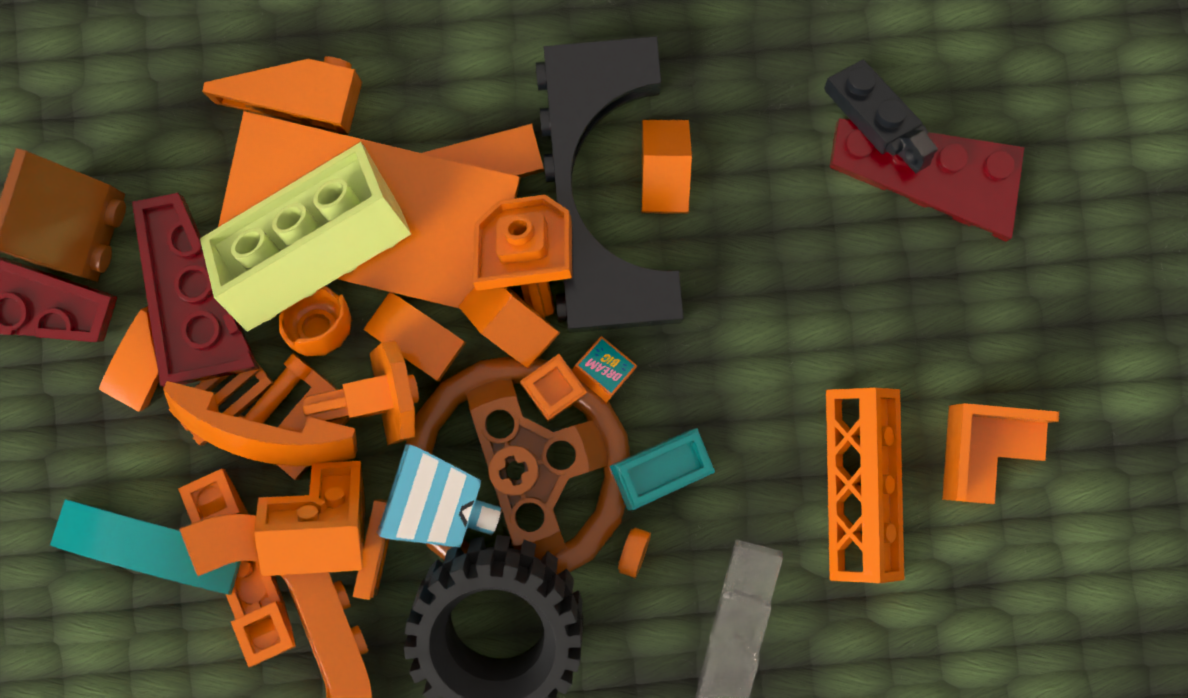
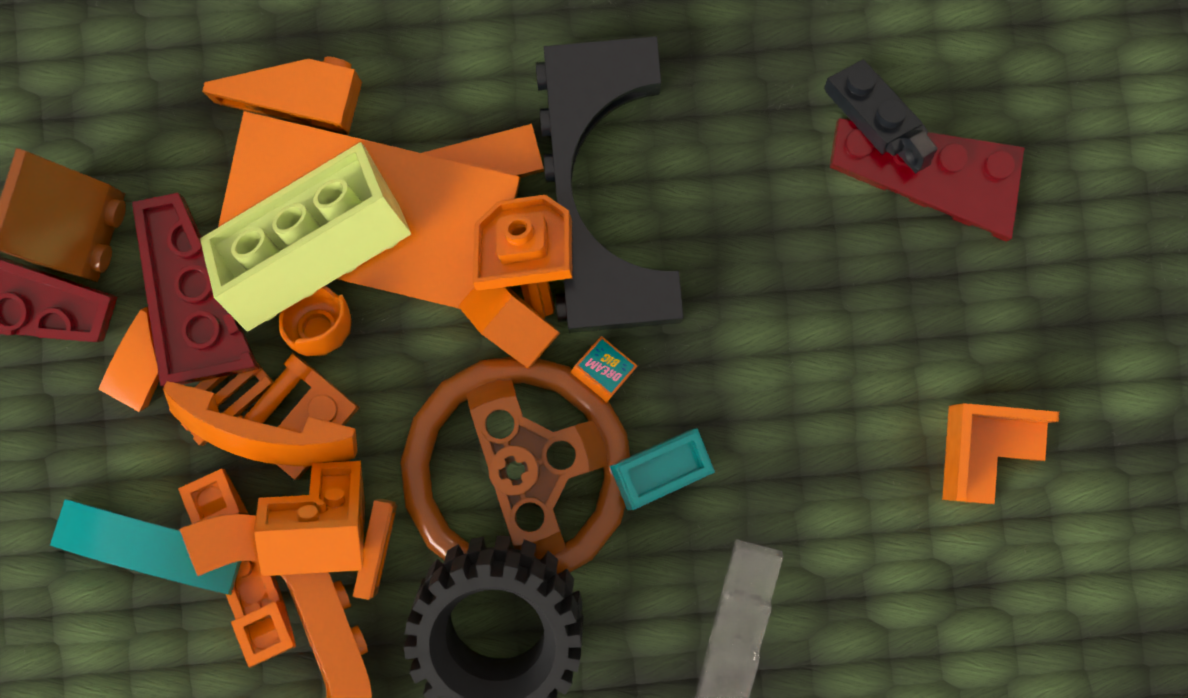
orange piece [303,341,419,445] -> none
orange slope [363,292,466,382] -> none
torso [377,444,501,547] -> none
orange tile [520,354,587,422] -> none
orange tile [618,527,651,579] -> none
orange slope [642,120,692,214] -> none
orange fence [826,388,905,583] -> none

